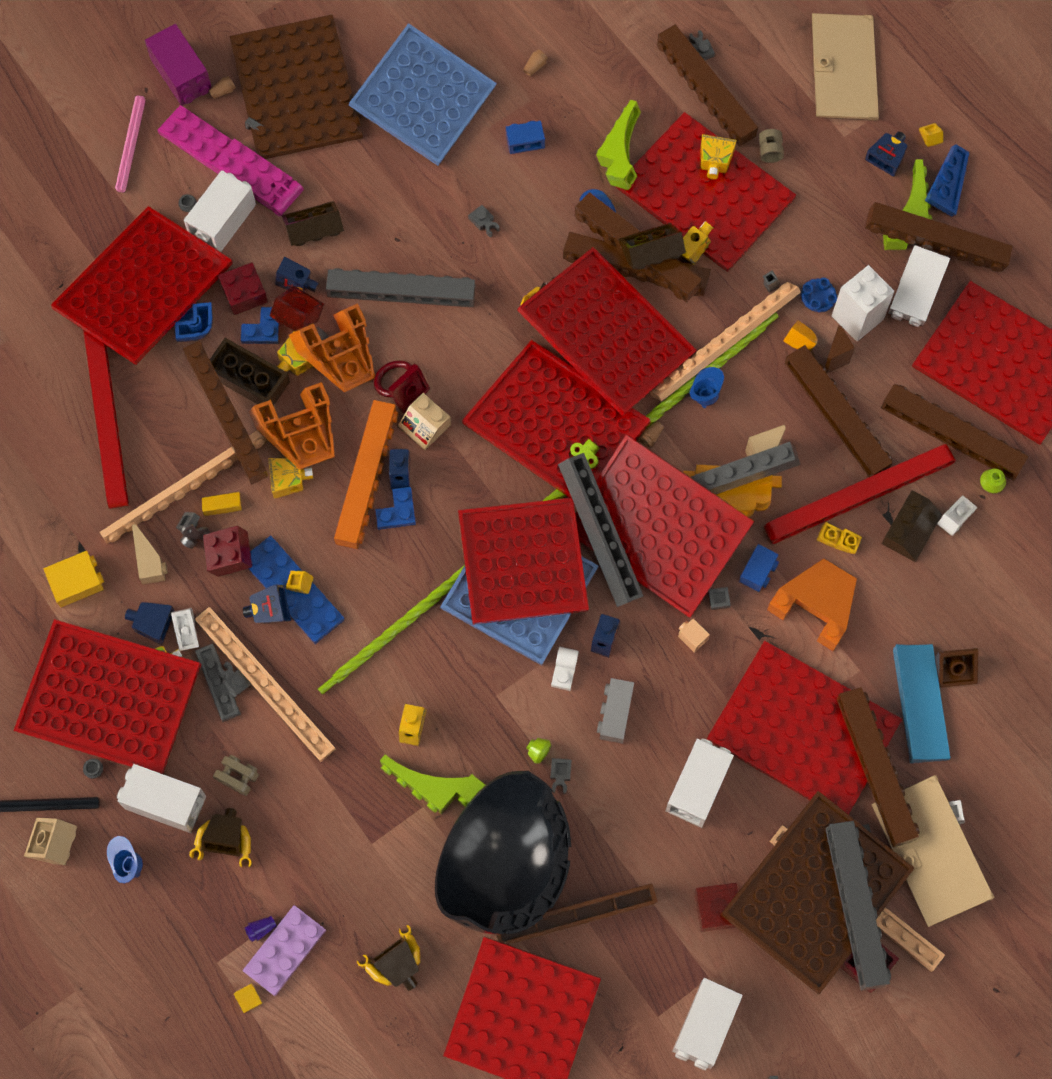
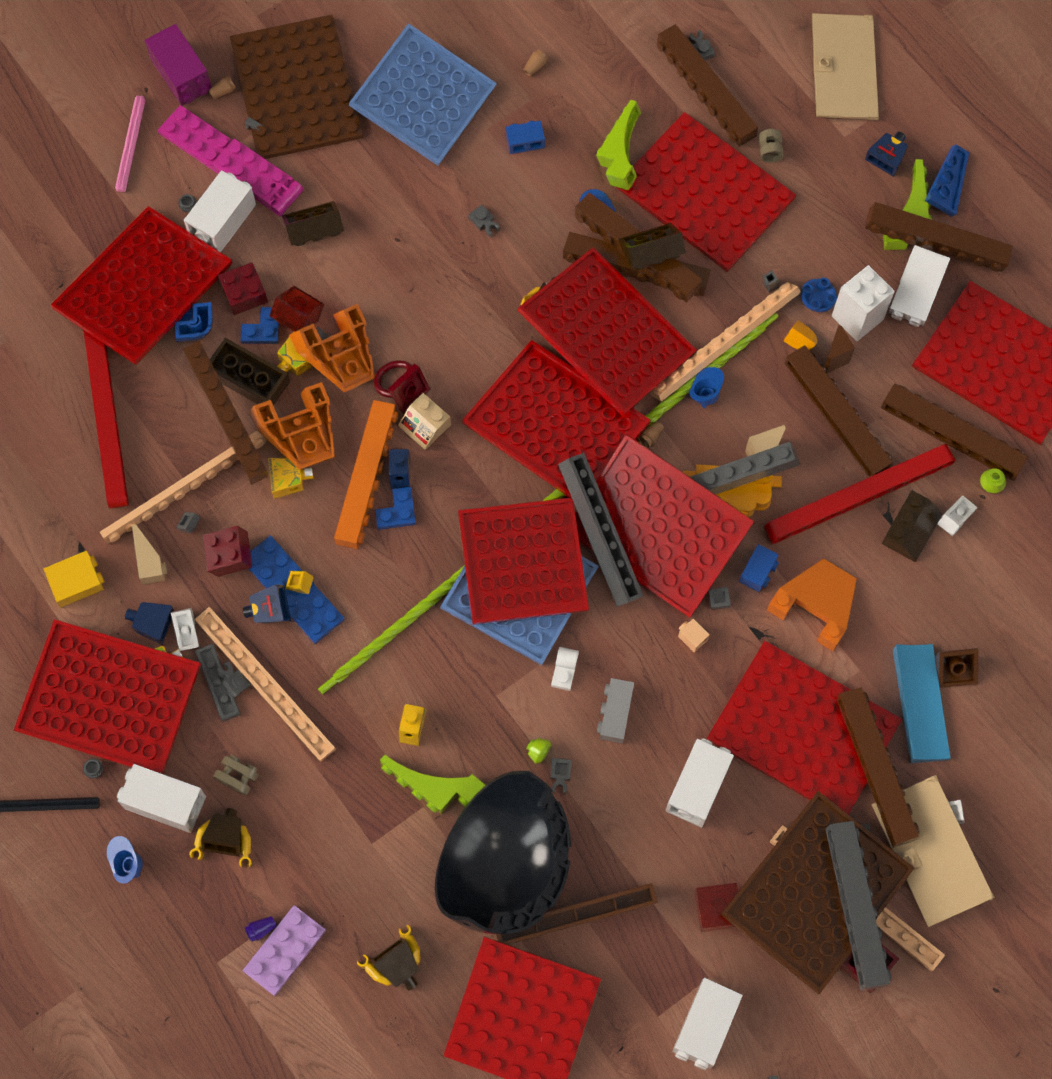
tan slope [24,818,77,865] -> none
flat silver piece [180,524,210,549] -> none
yellow slope [202,492,242,516] -> none
yellow slope [233,984,262,1013] -> none
dark blue torso [275,256,319,295] -> none
dark grey brick [326,268,475,308] -> none
lime piece [570,439,600,469] -> none
dark blue torso [590,614,620,658] -> none
yellow torso [681,221,713,265] -> none
yellow torso [701,134,736,179] -> none
yellow slope [817,522,862,554] -> none
yellow slope [919,123,944,147] -> none

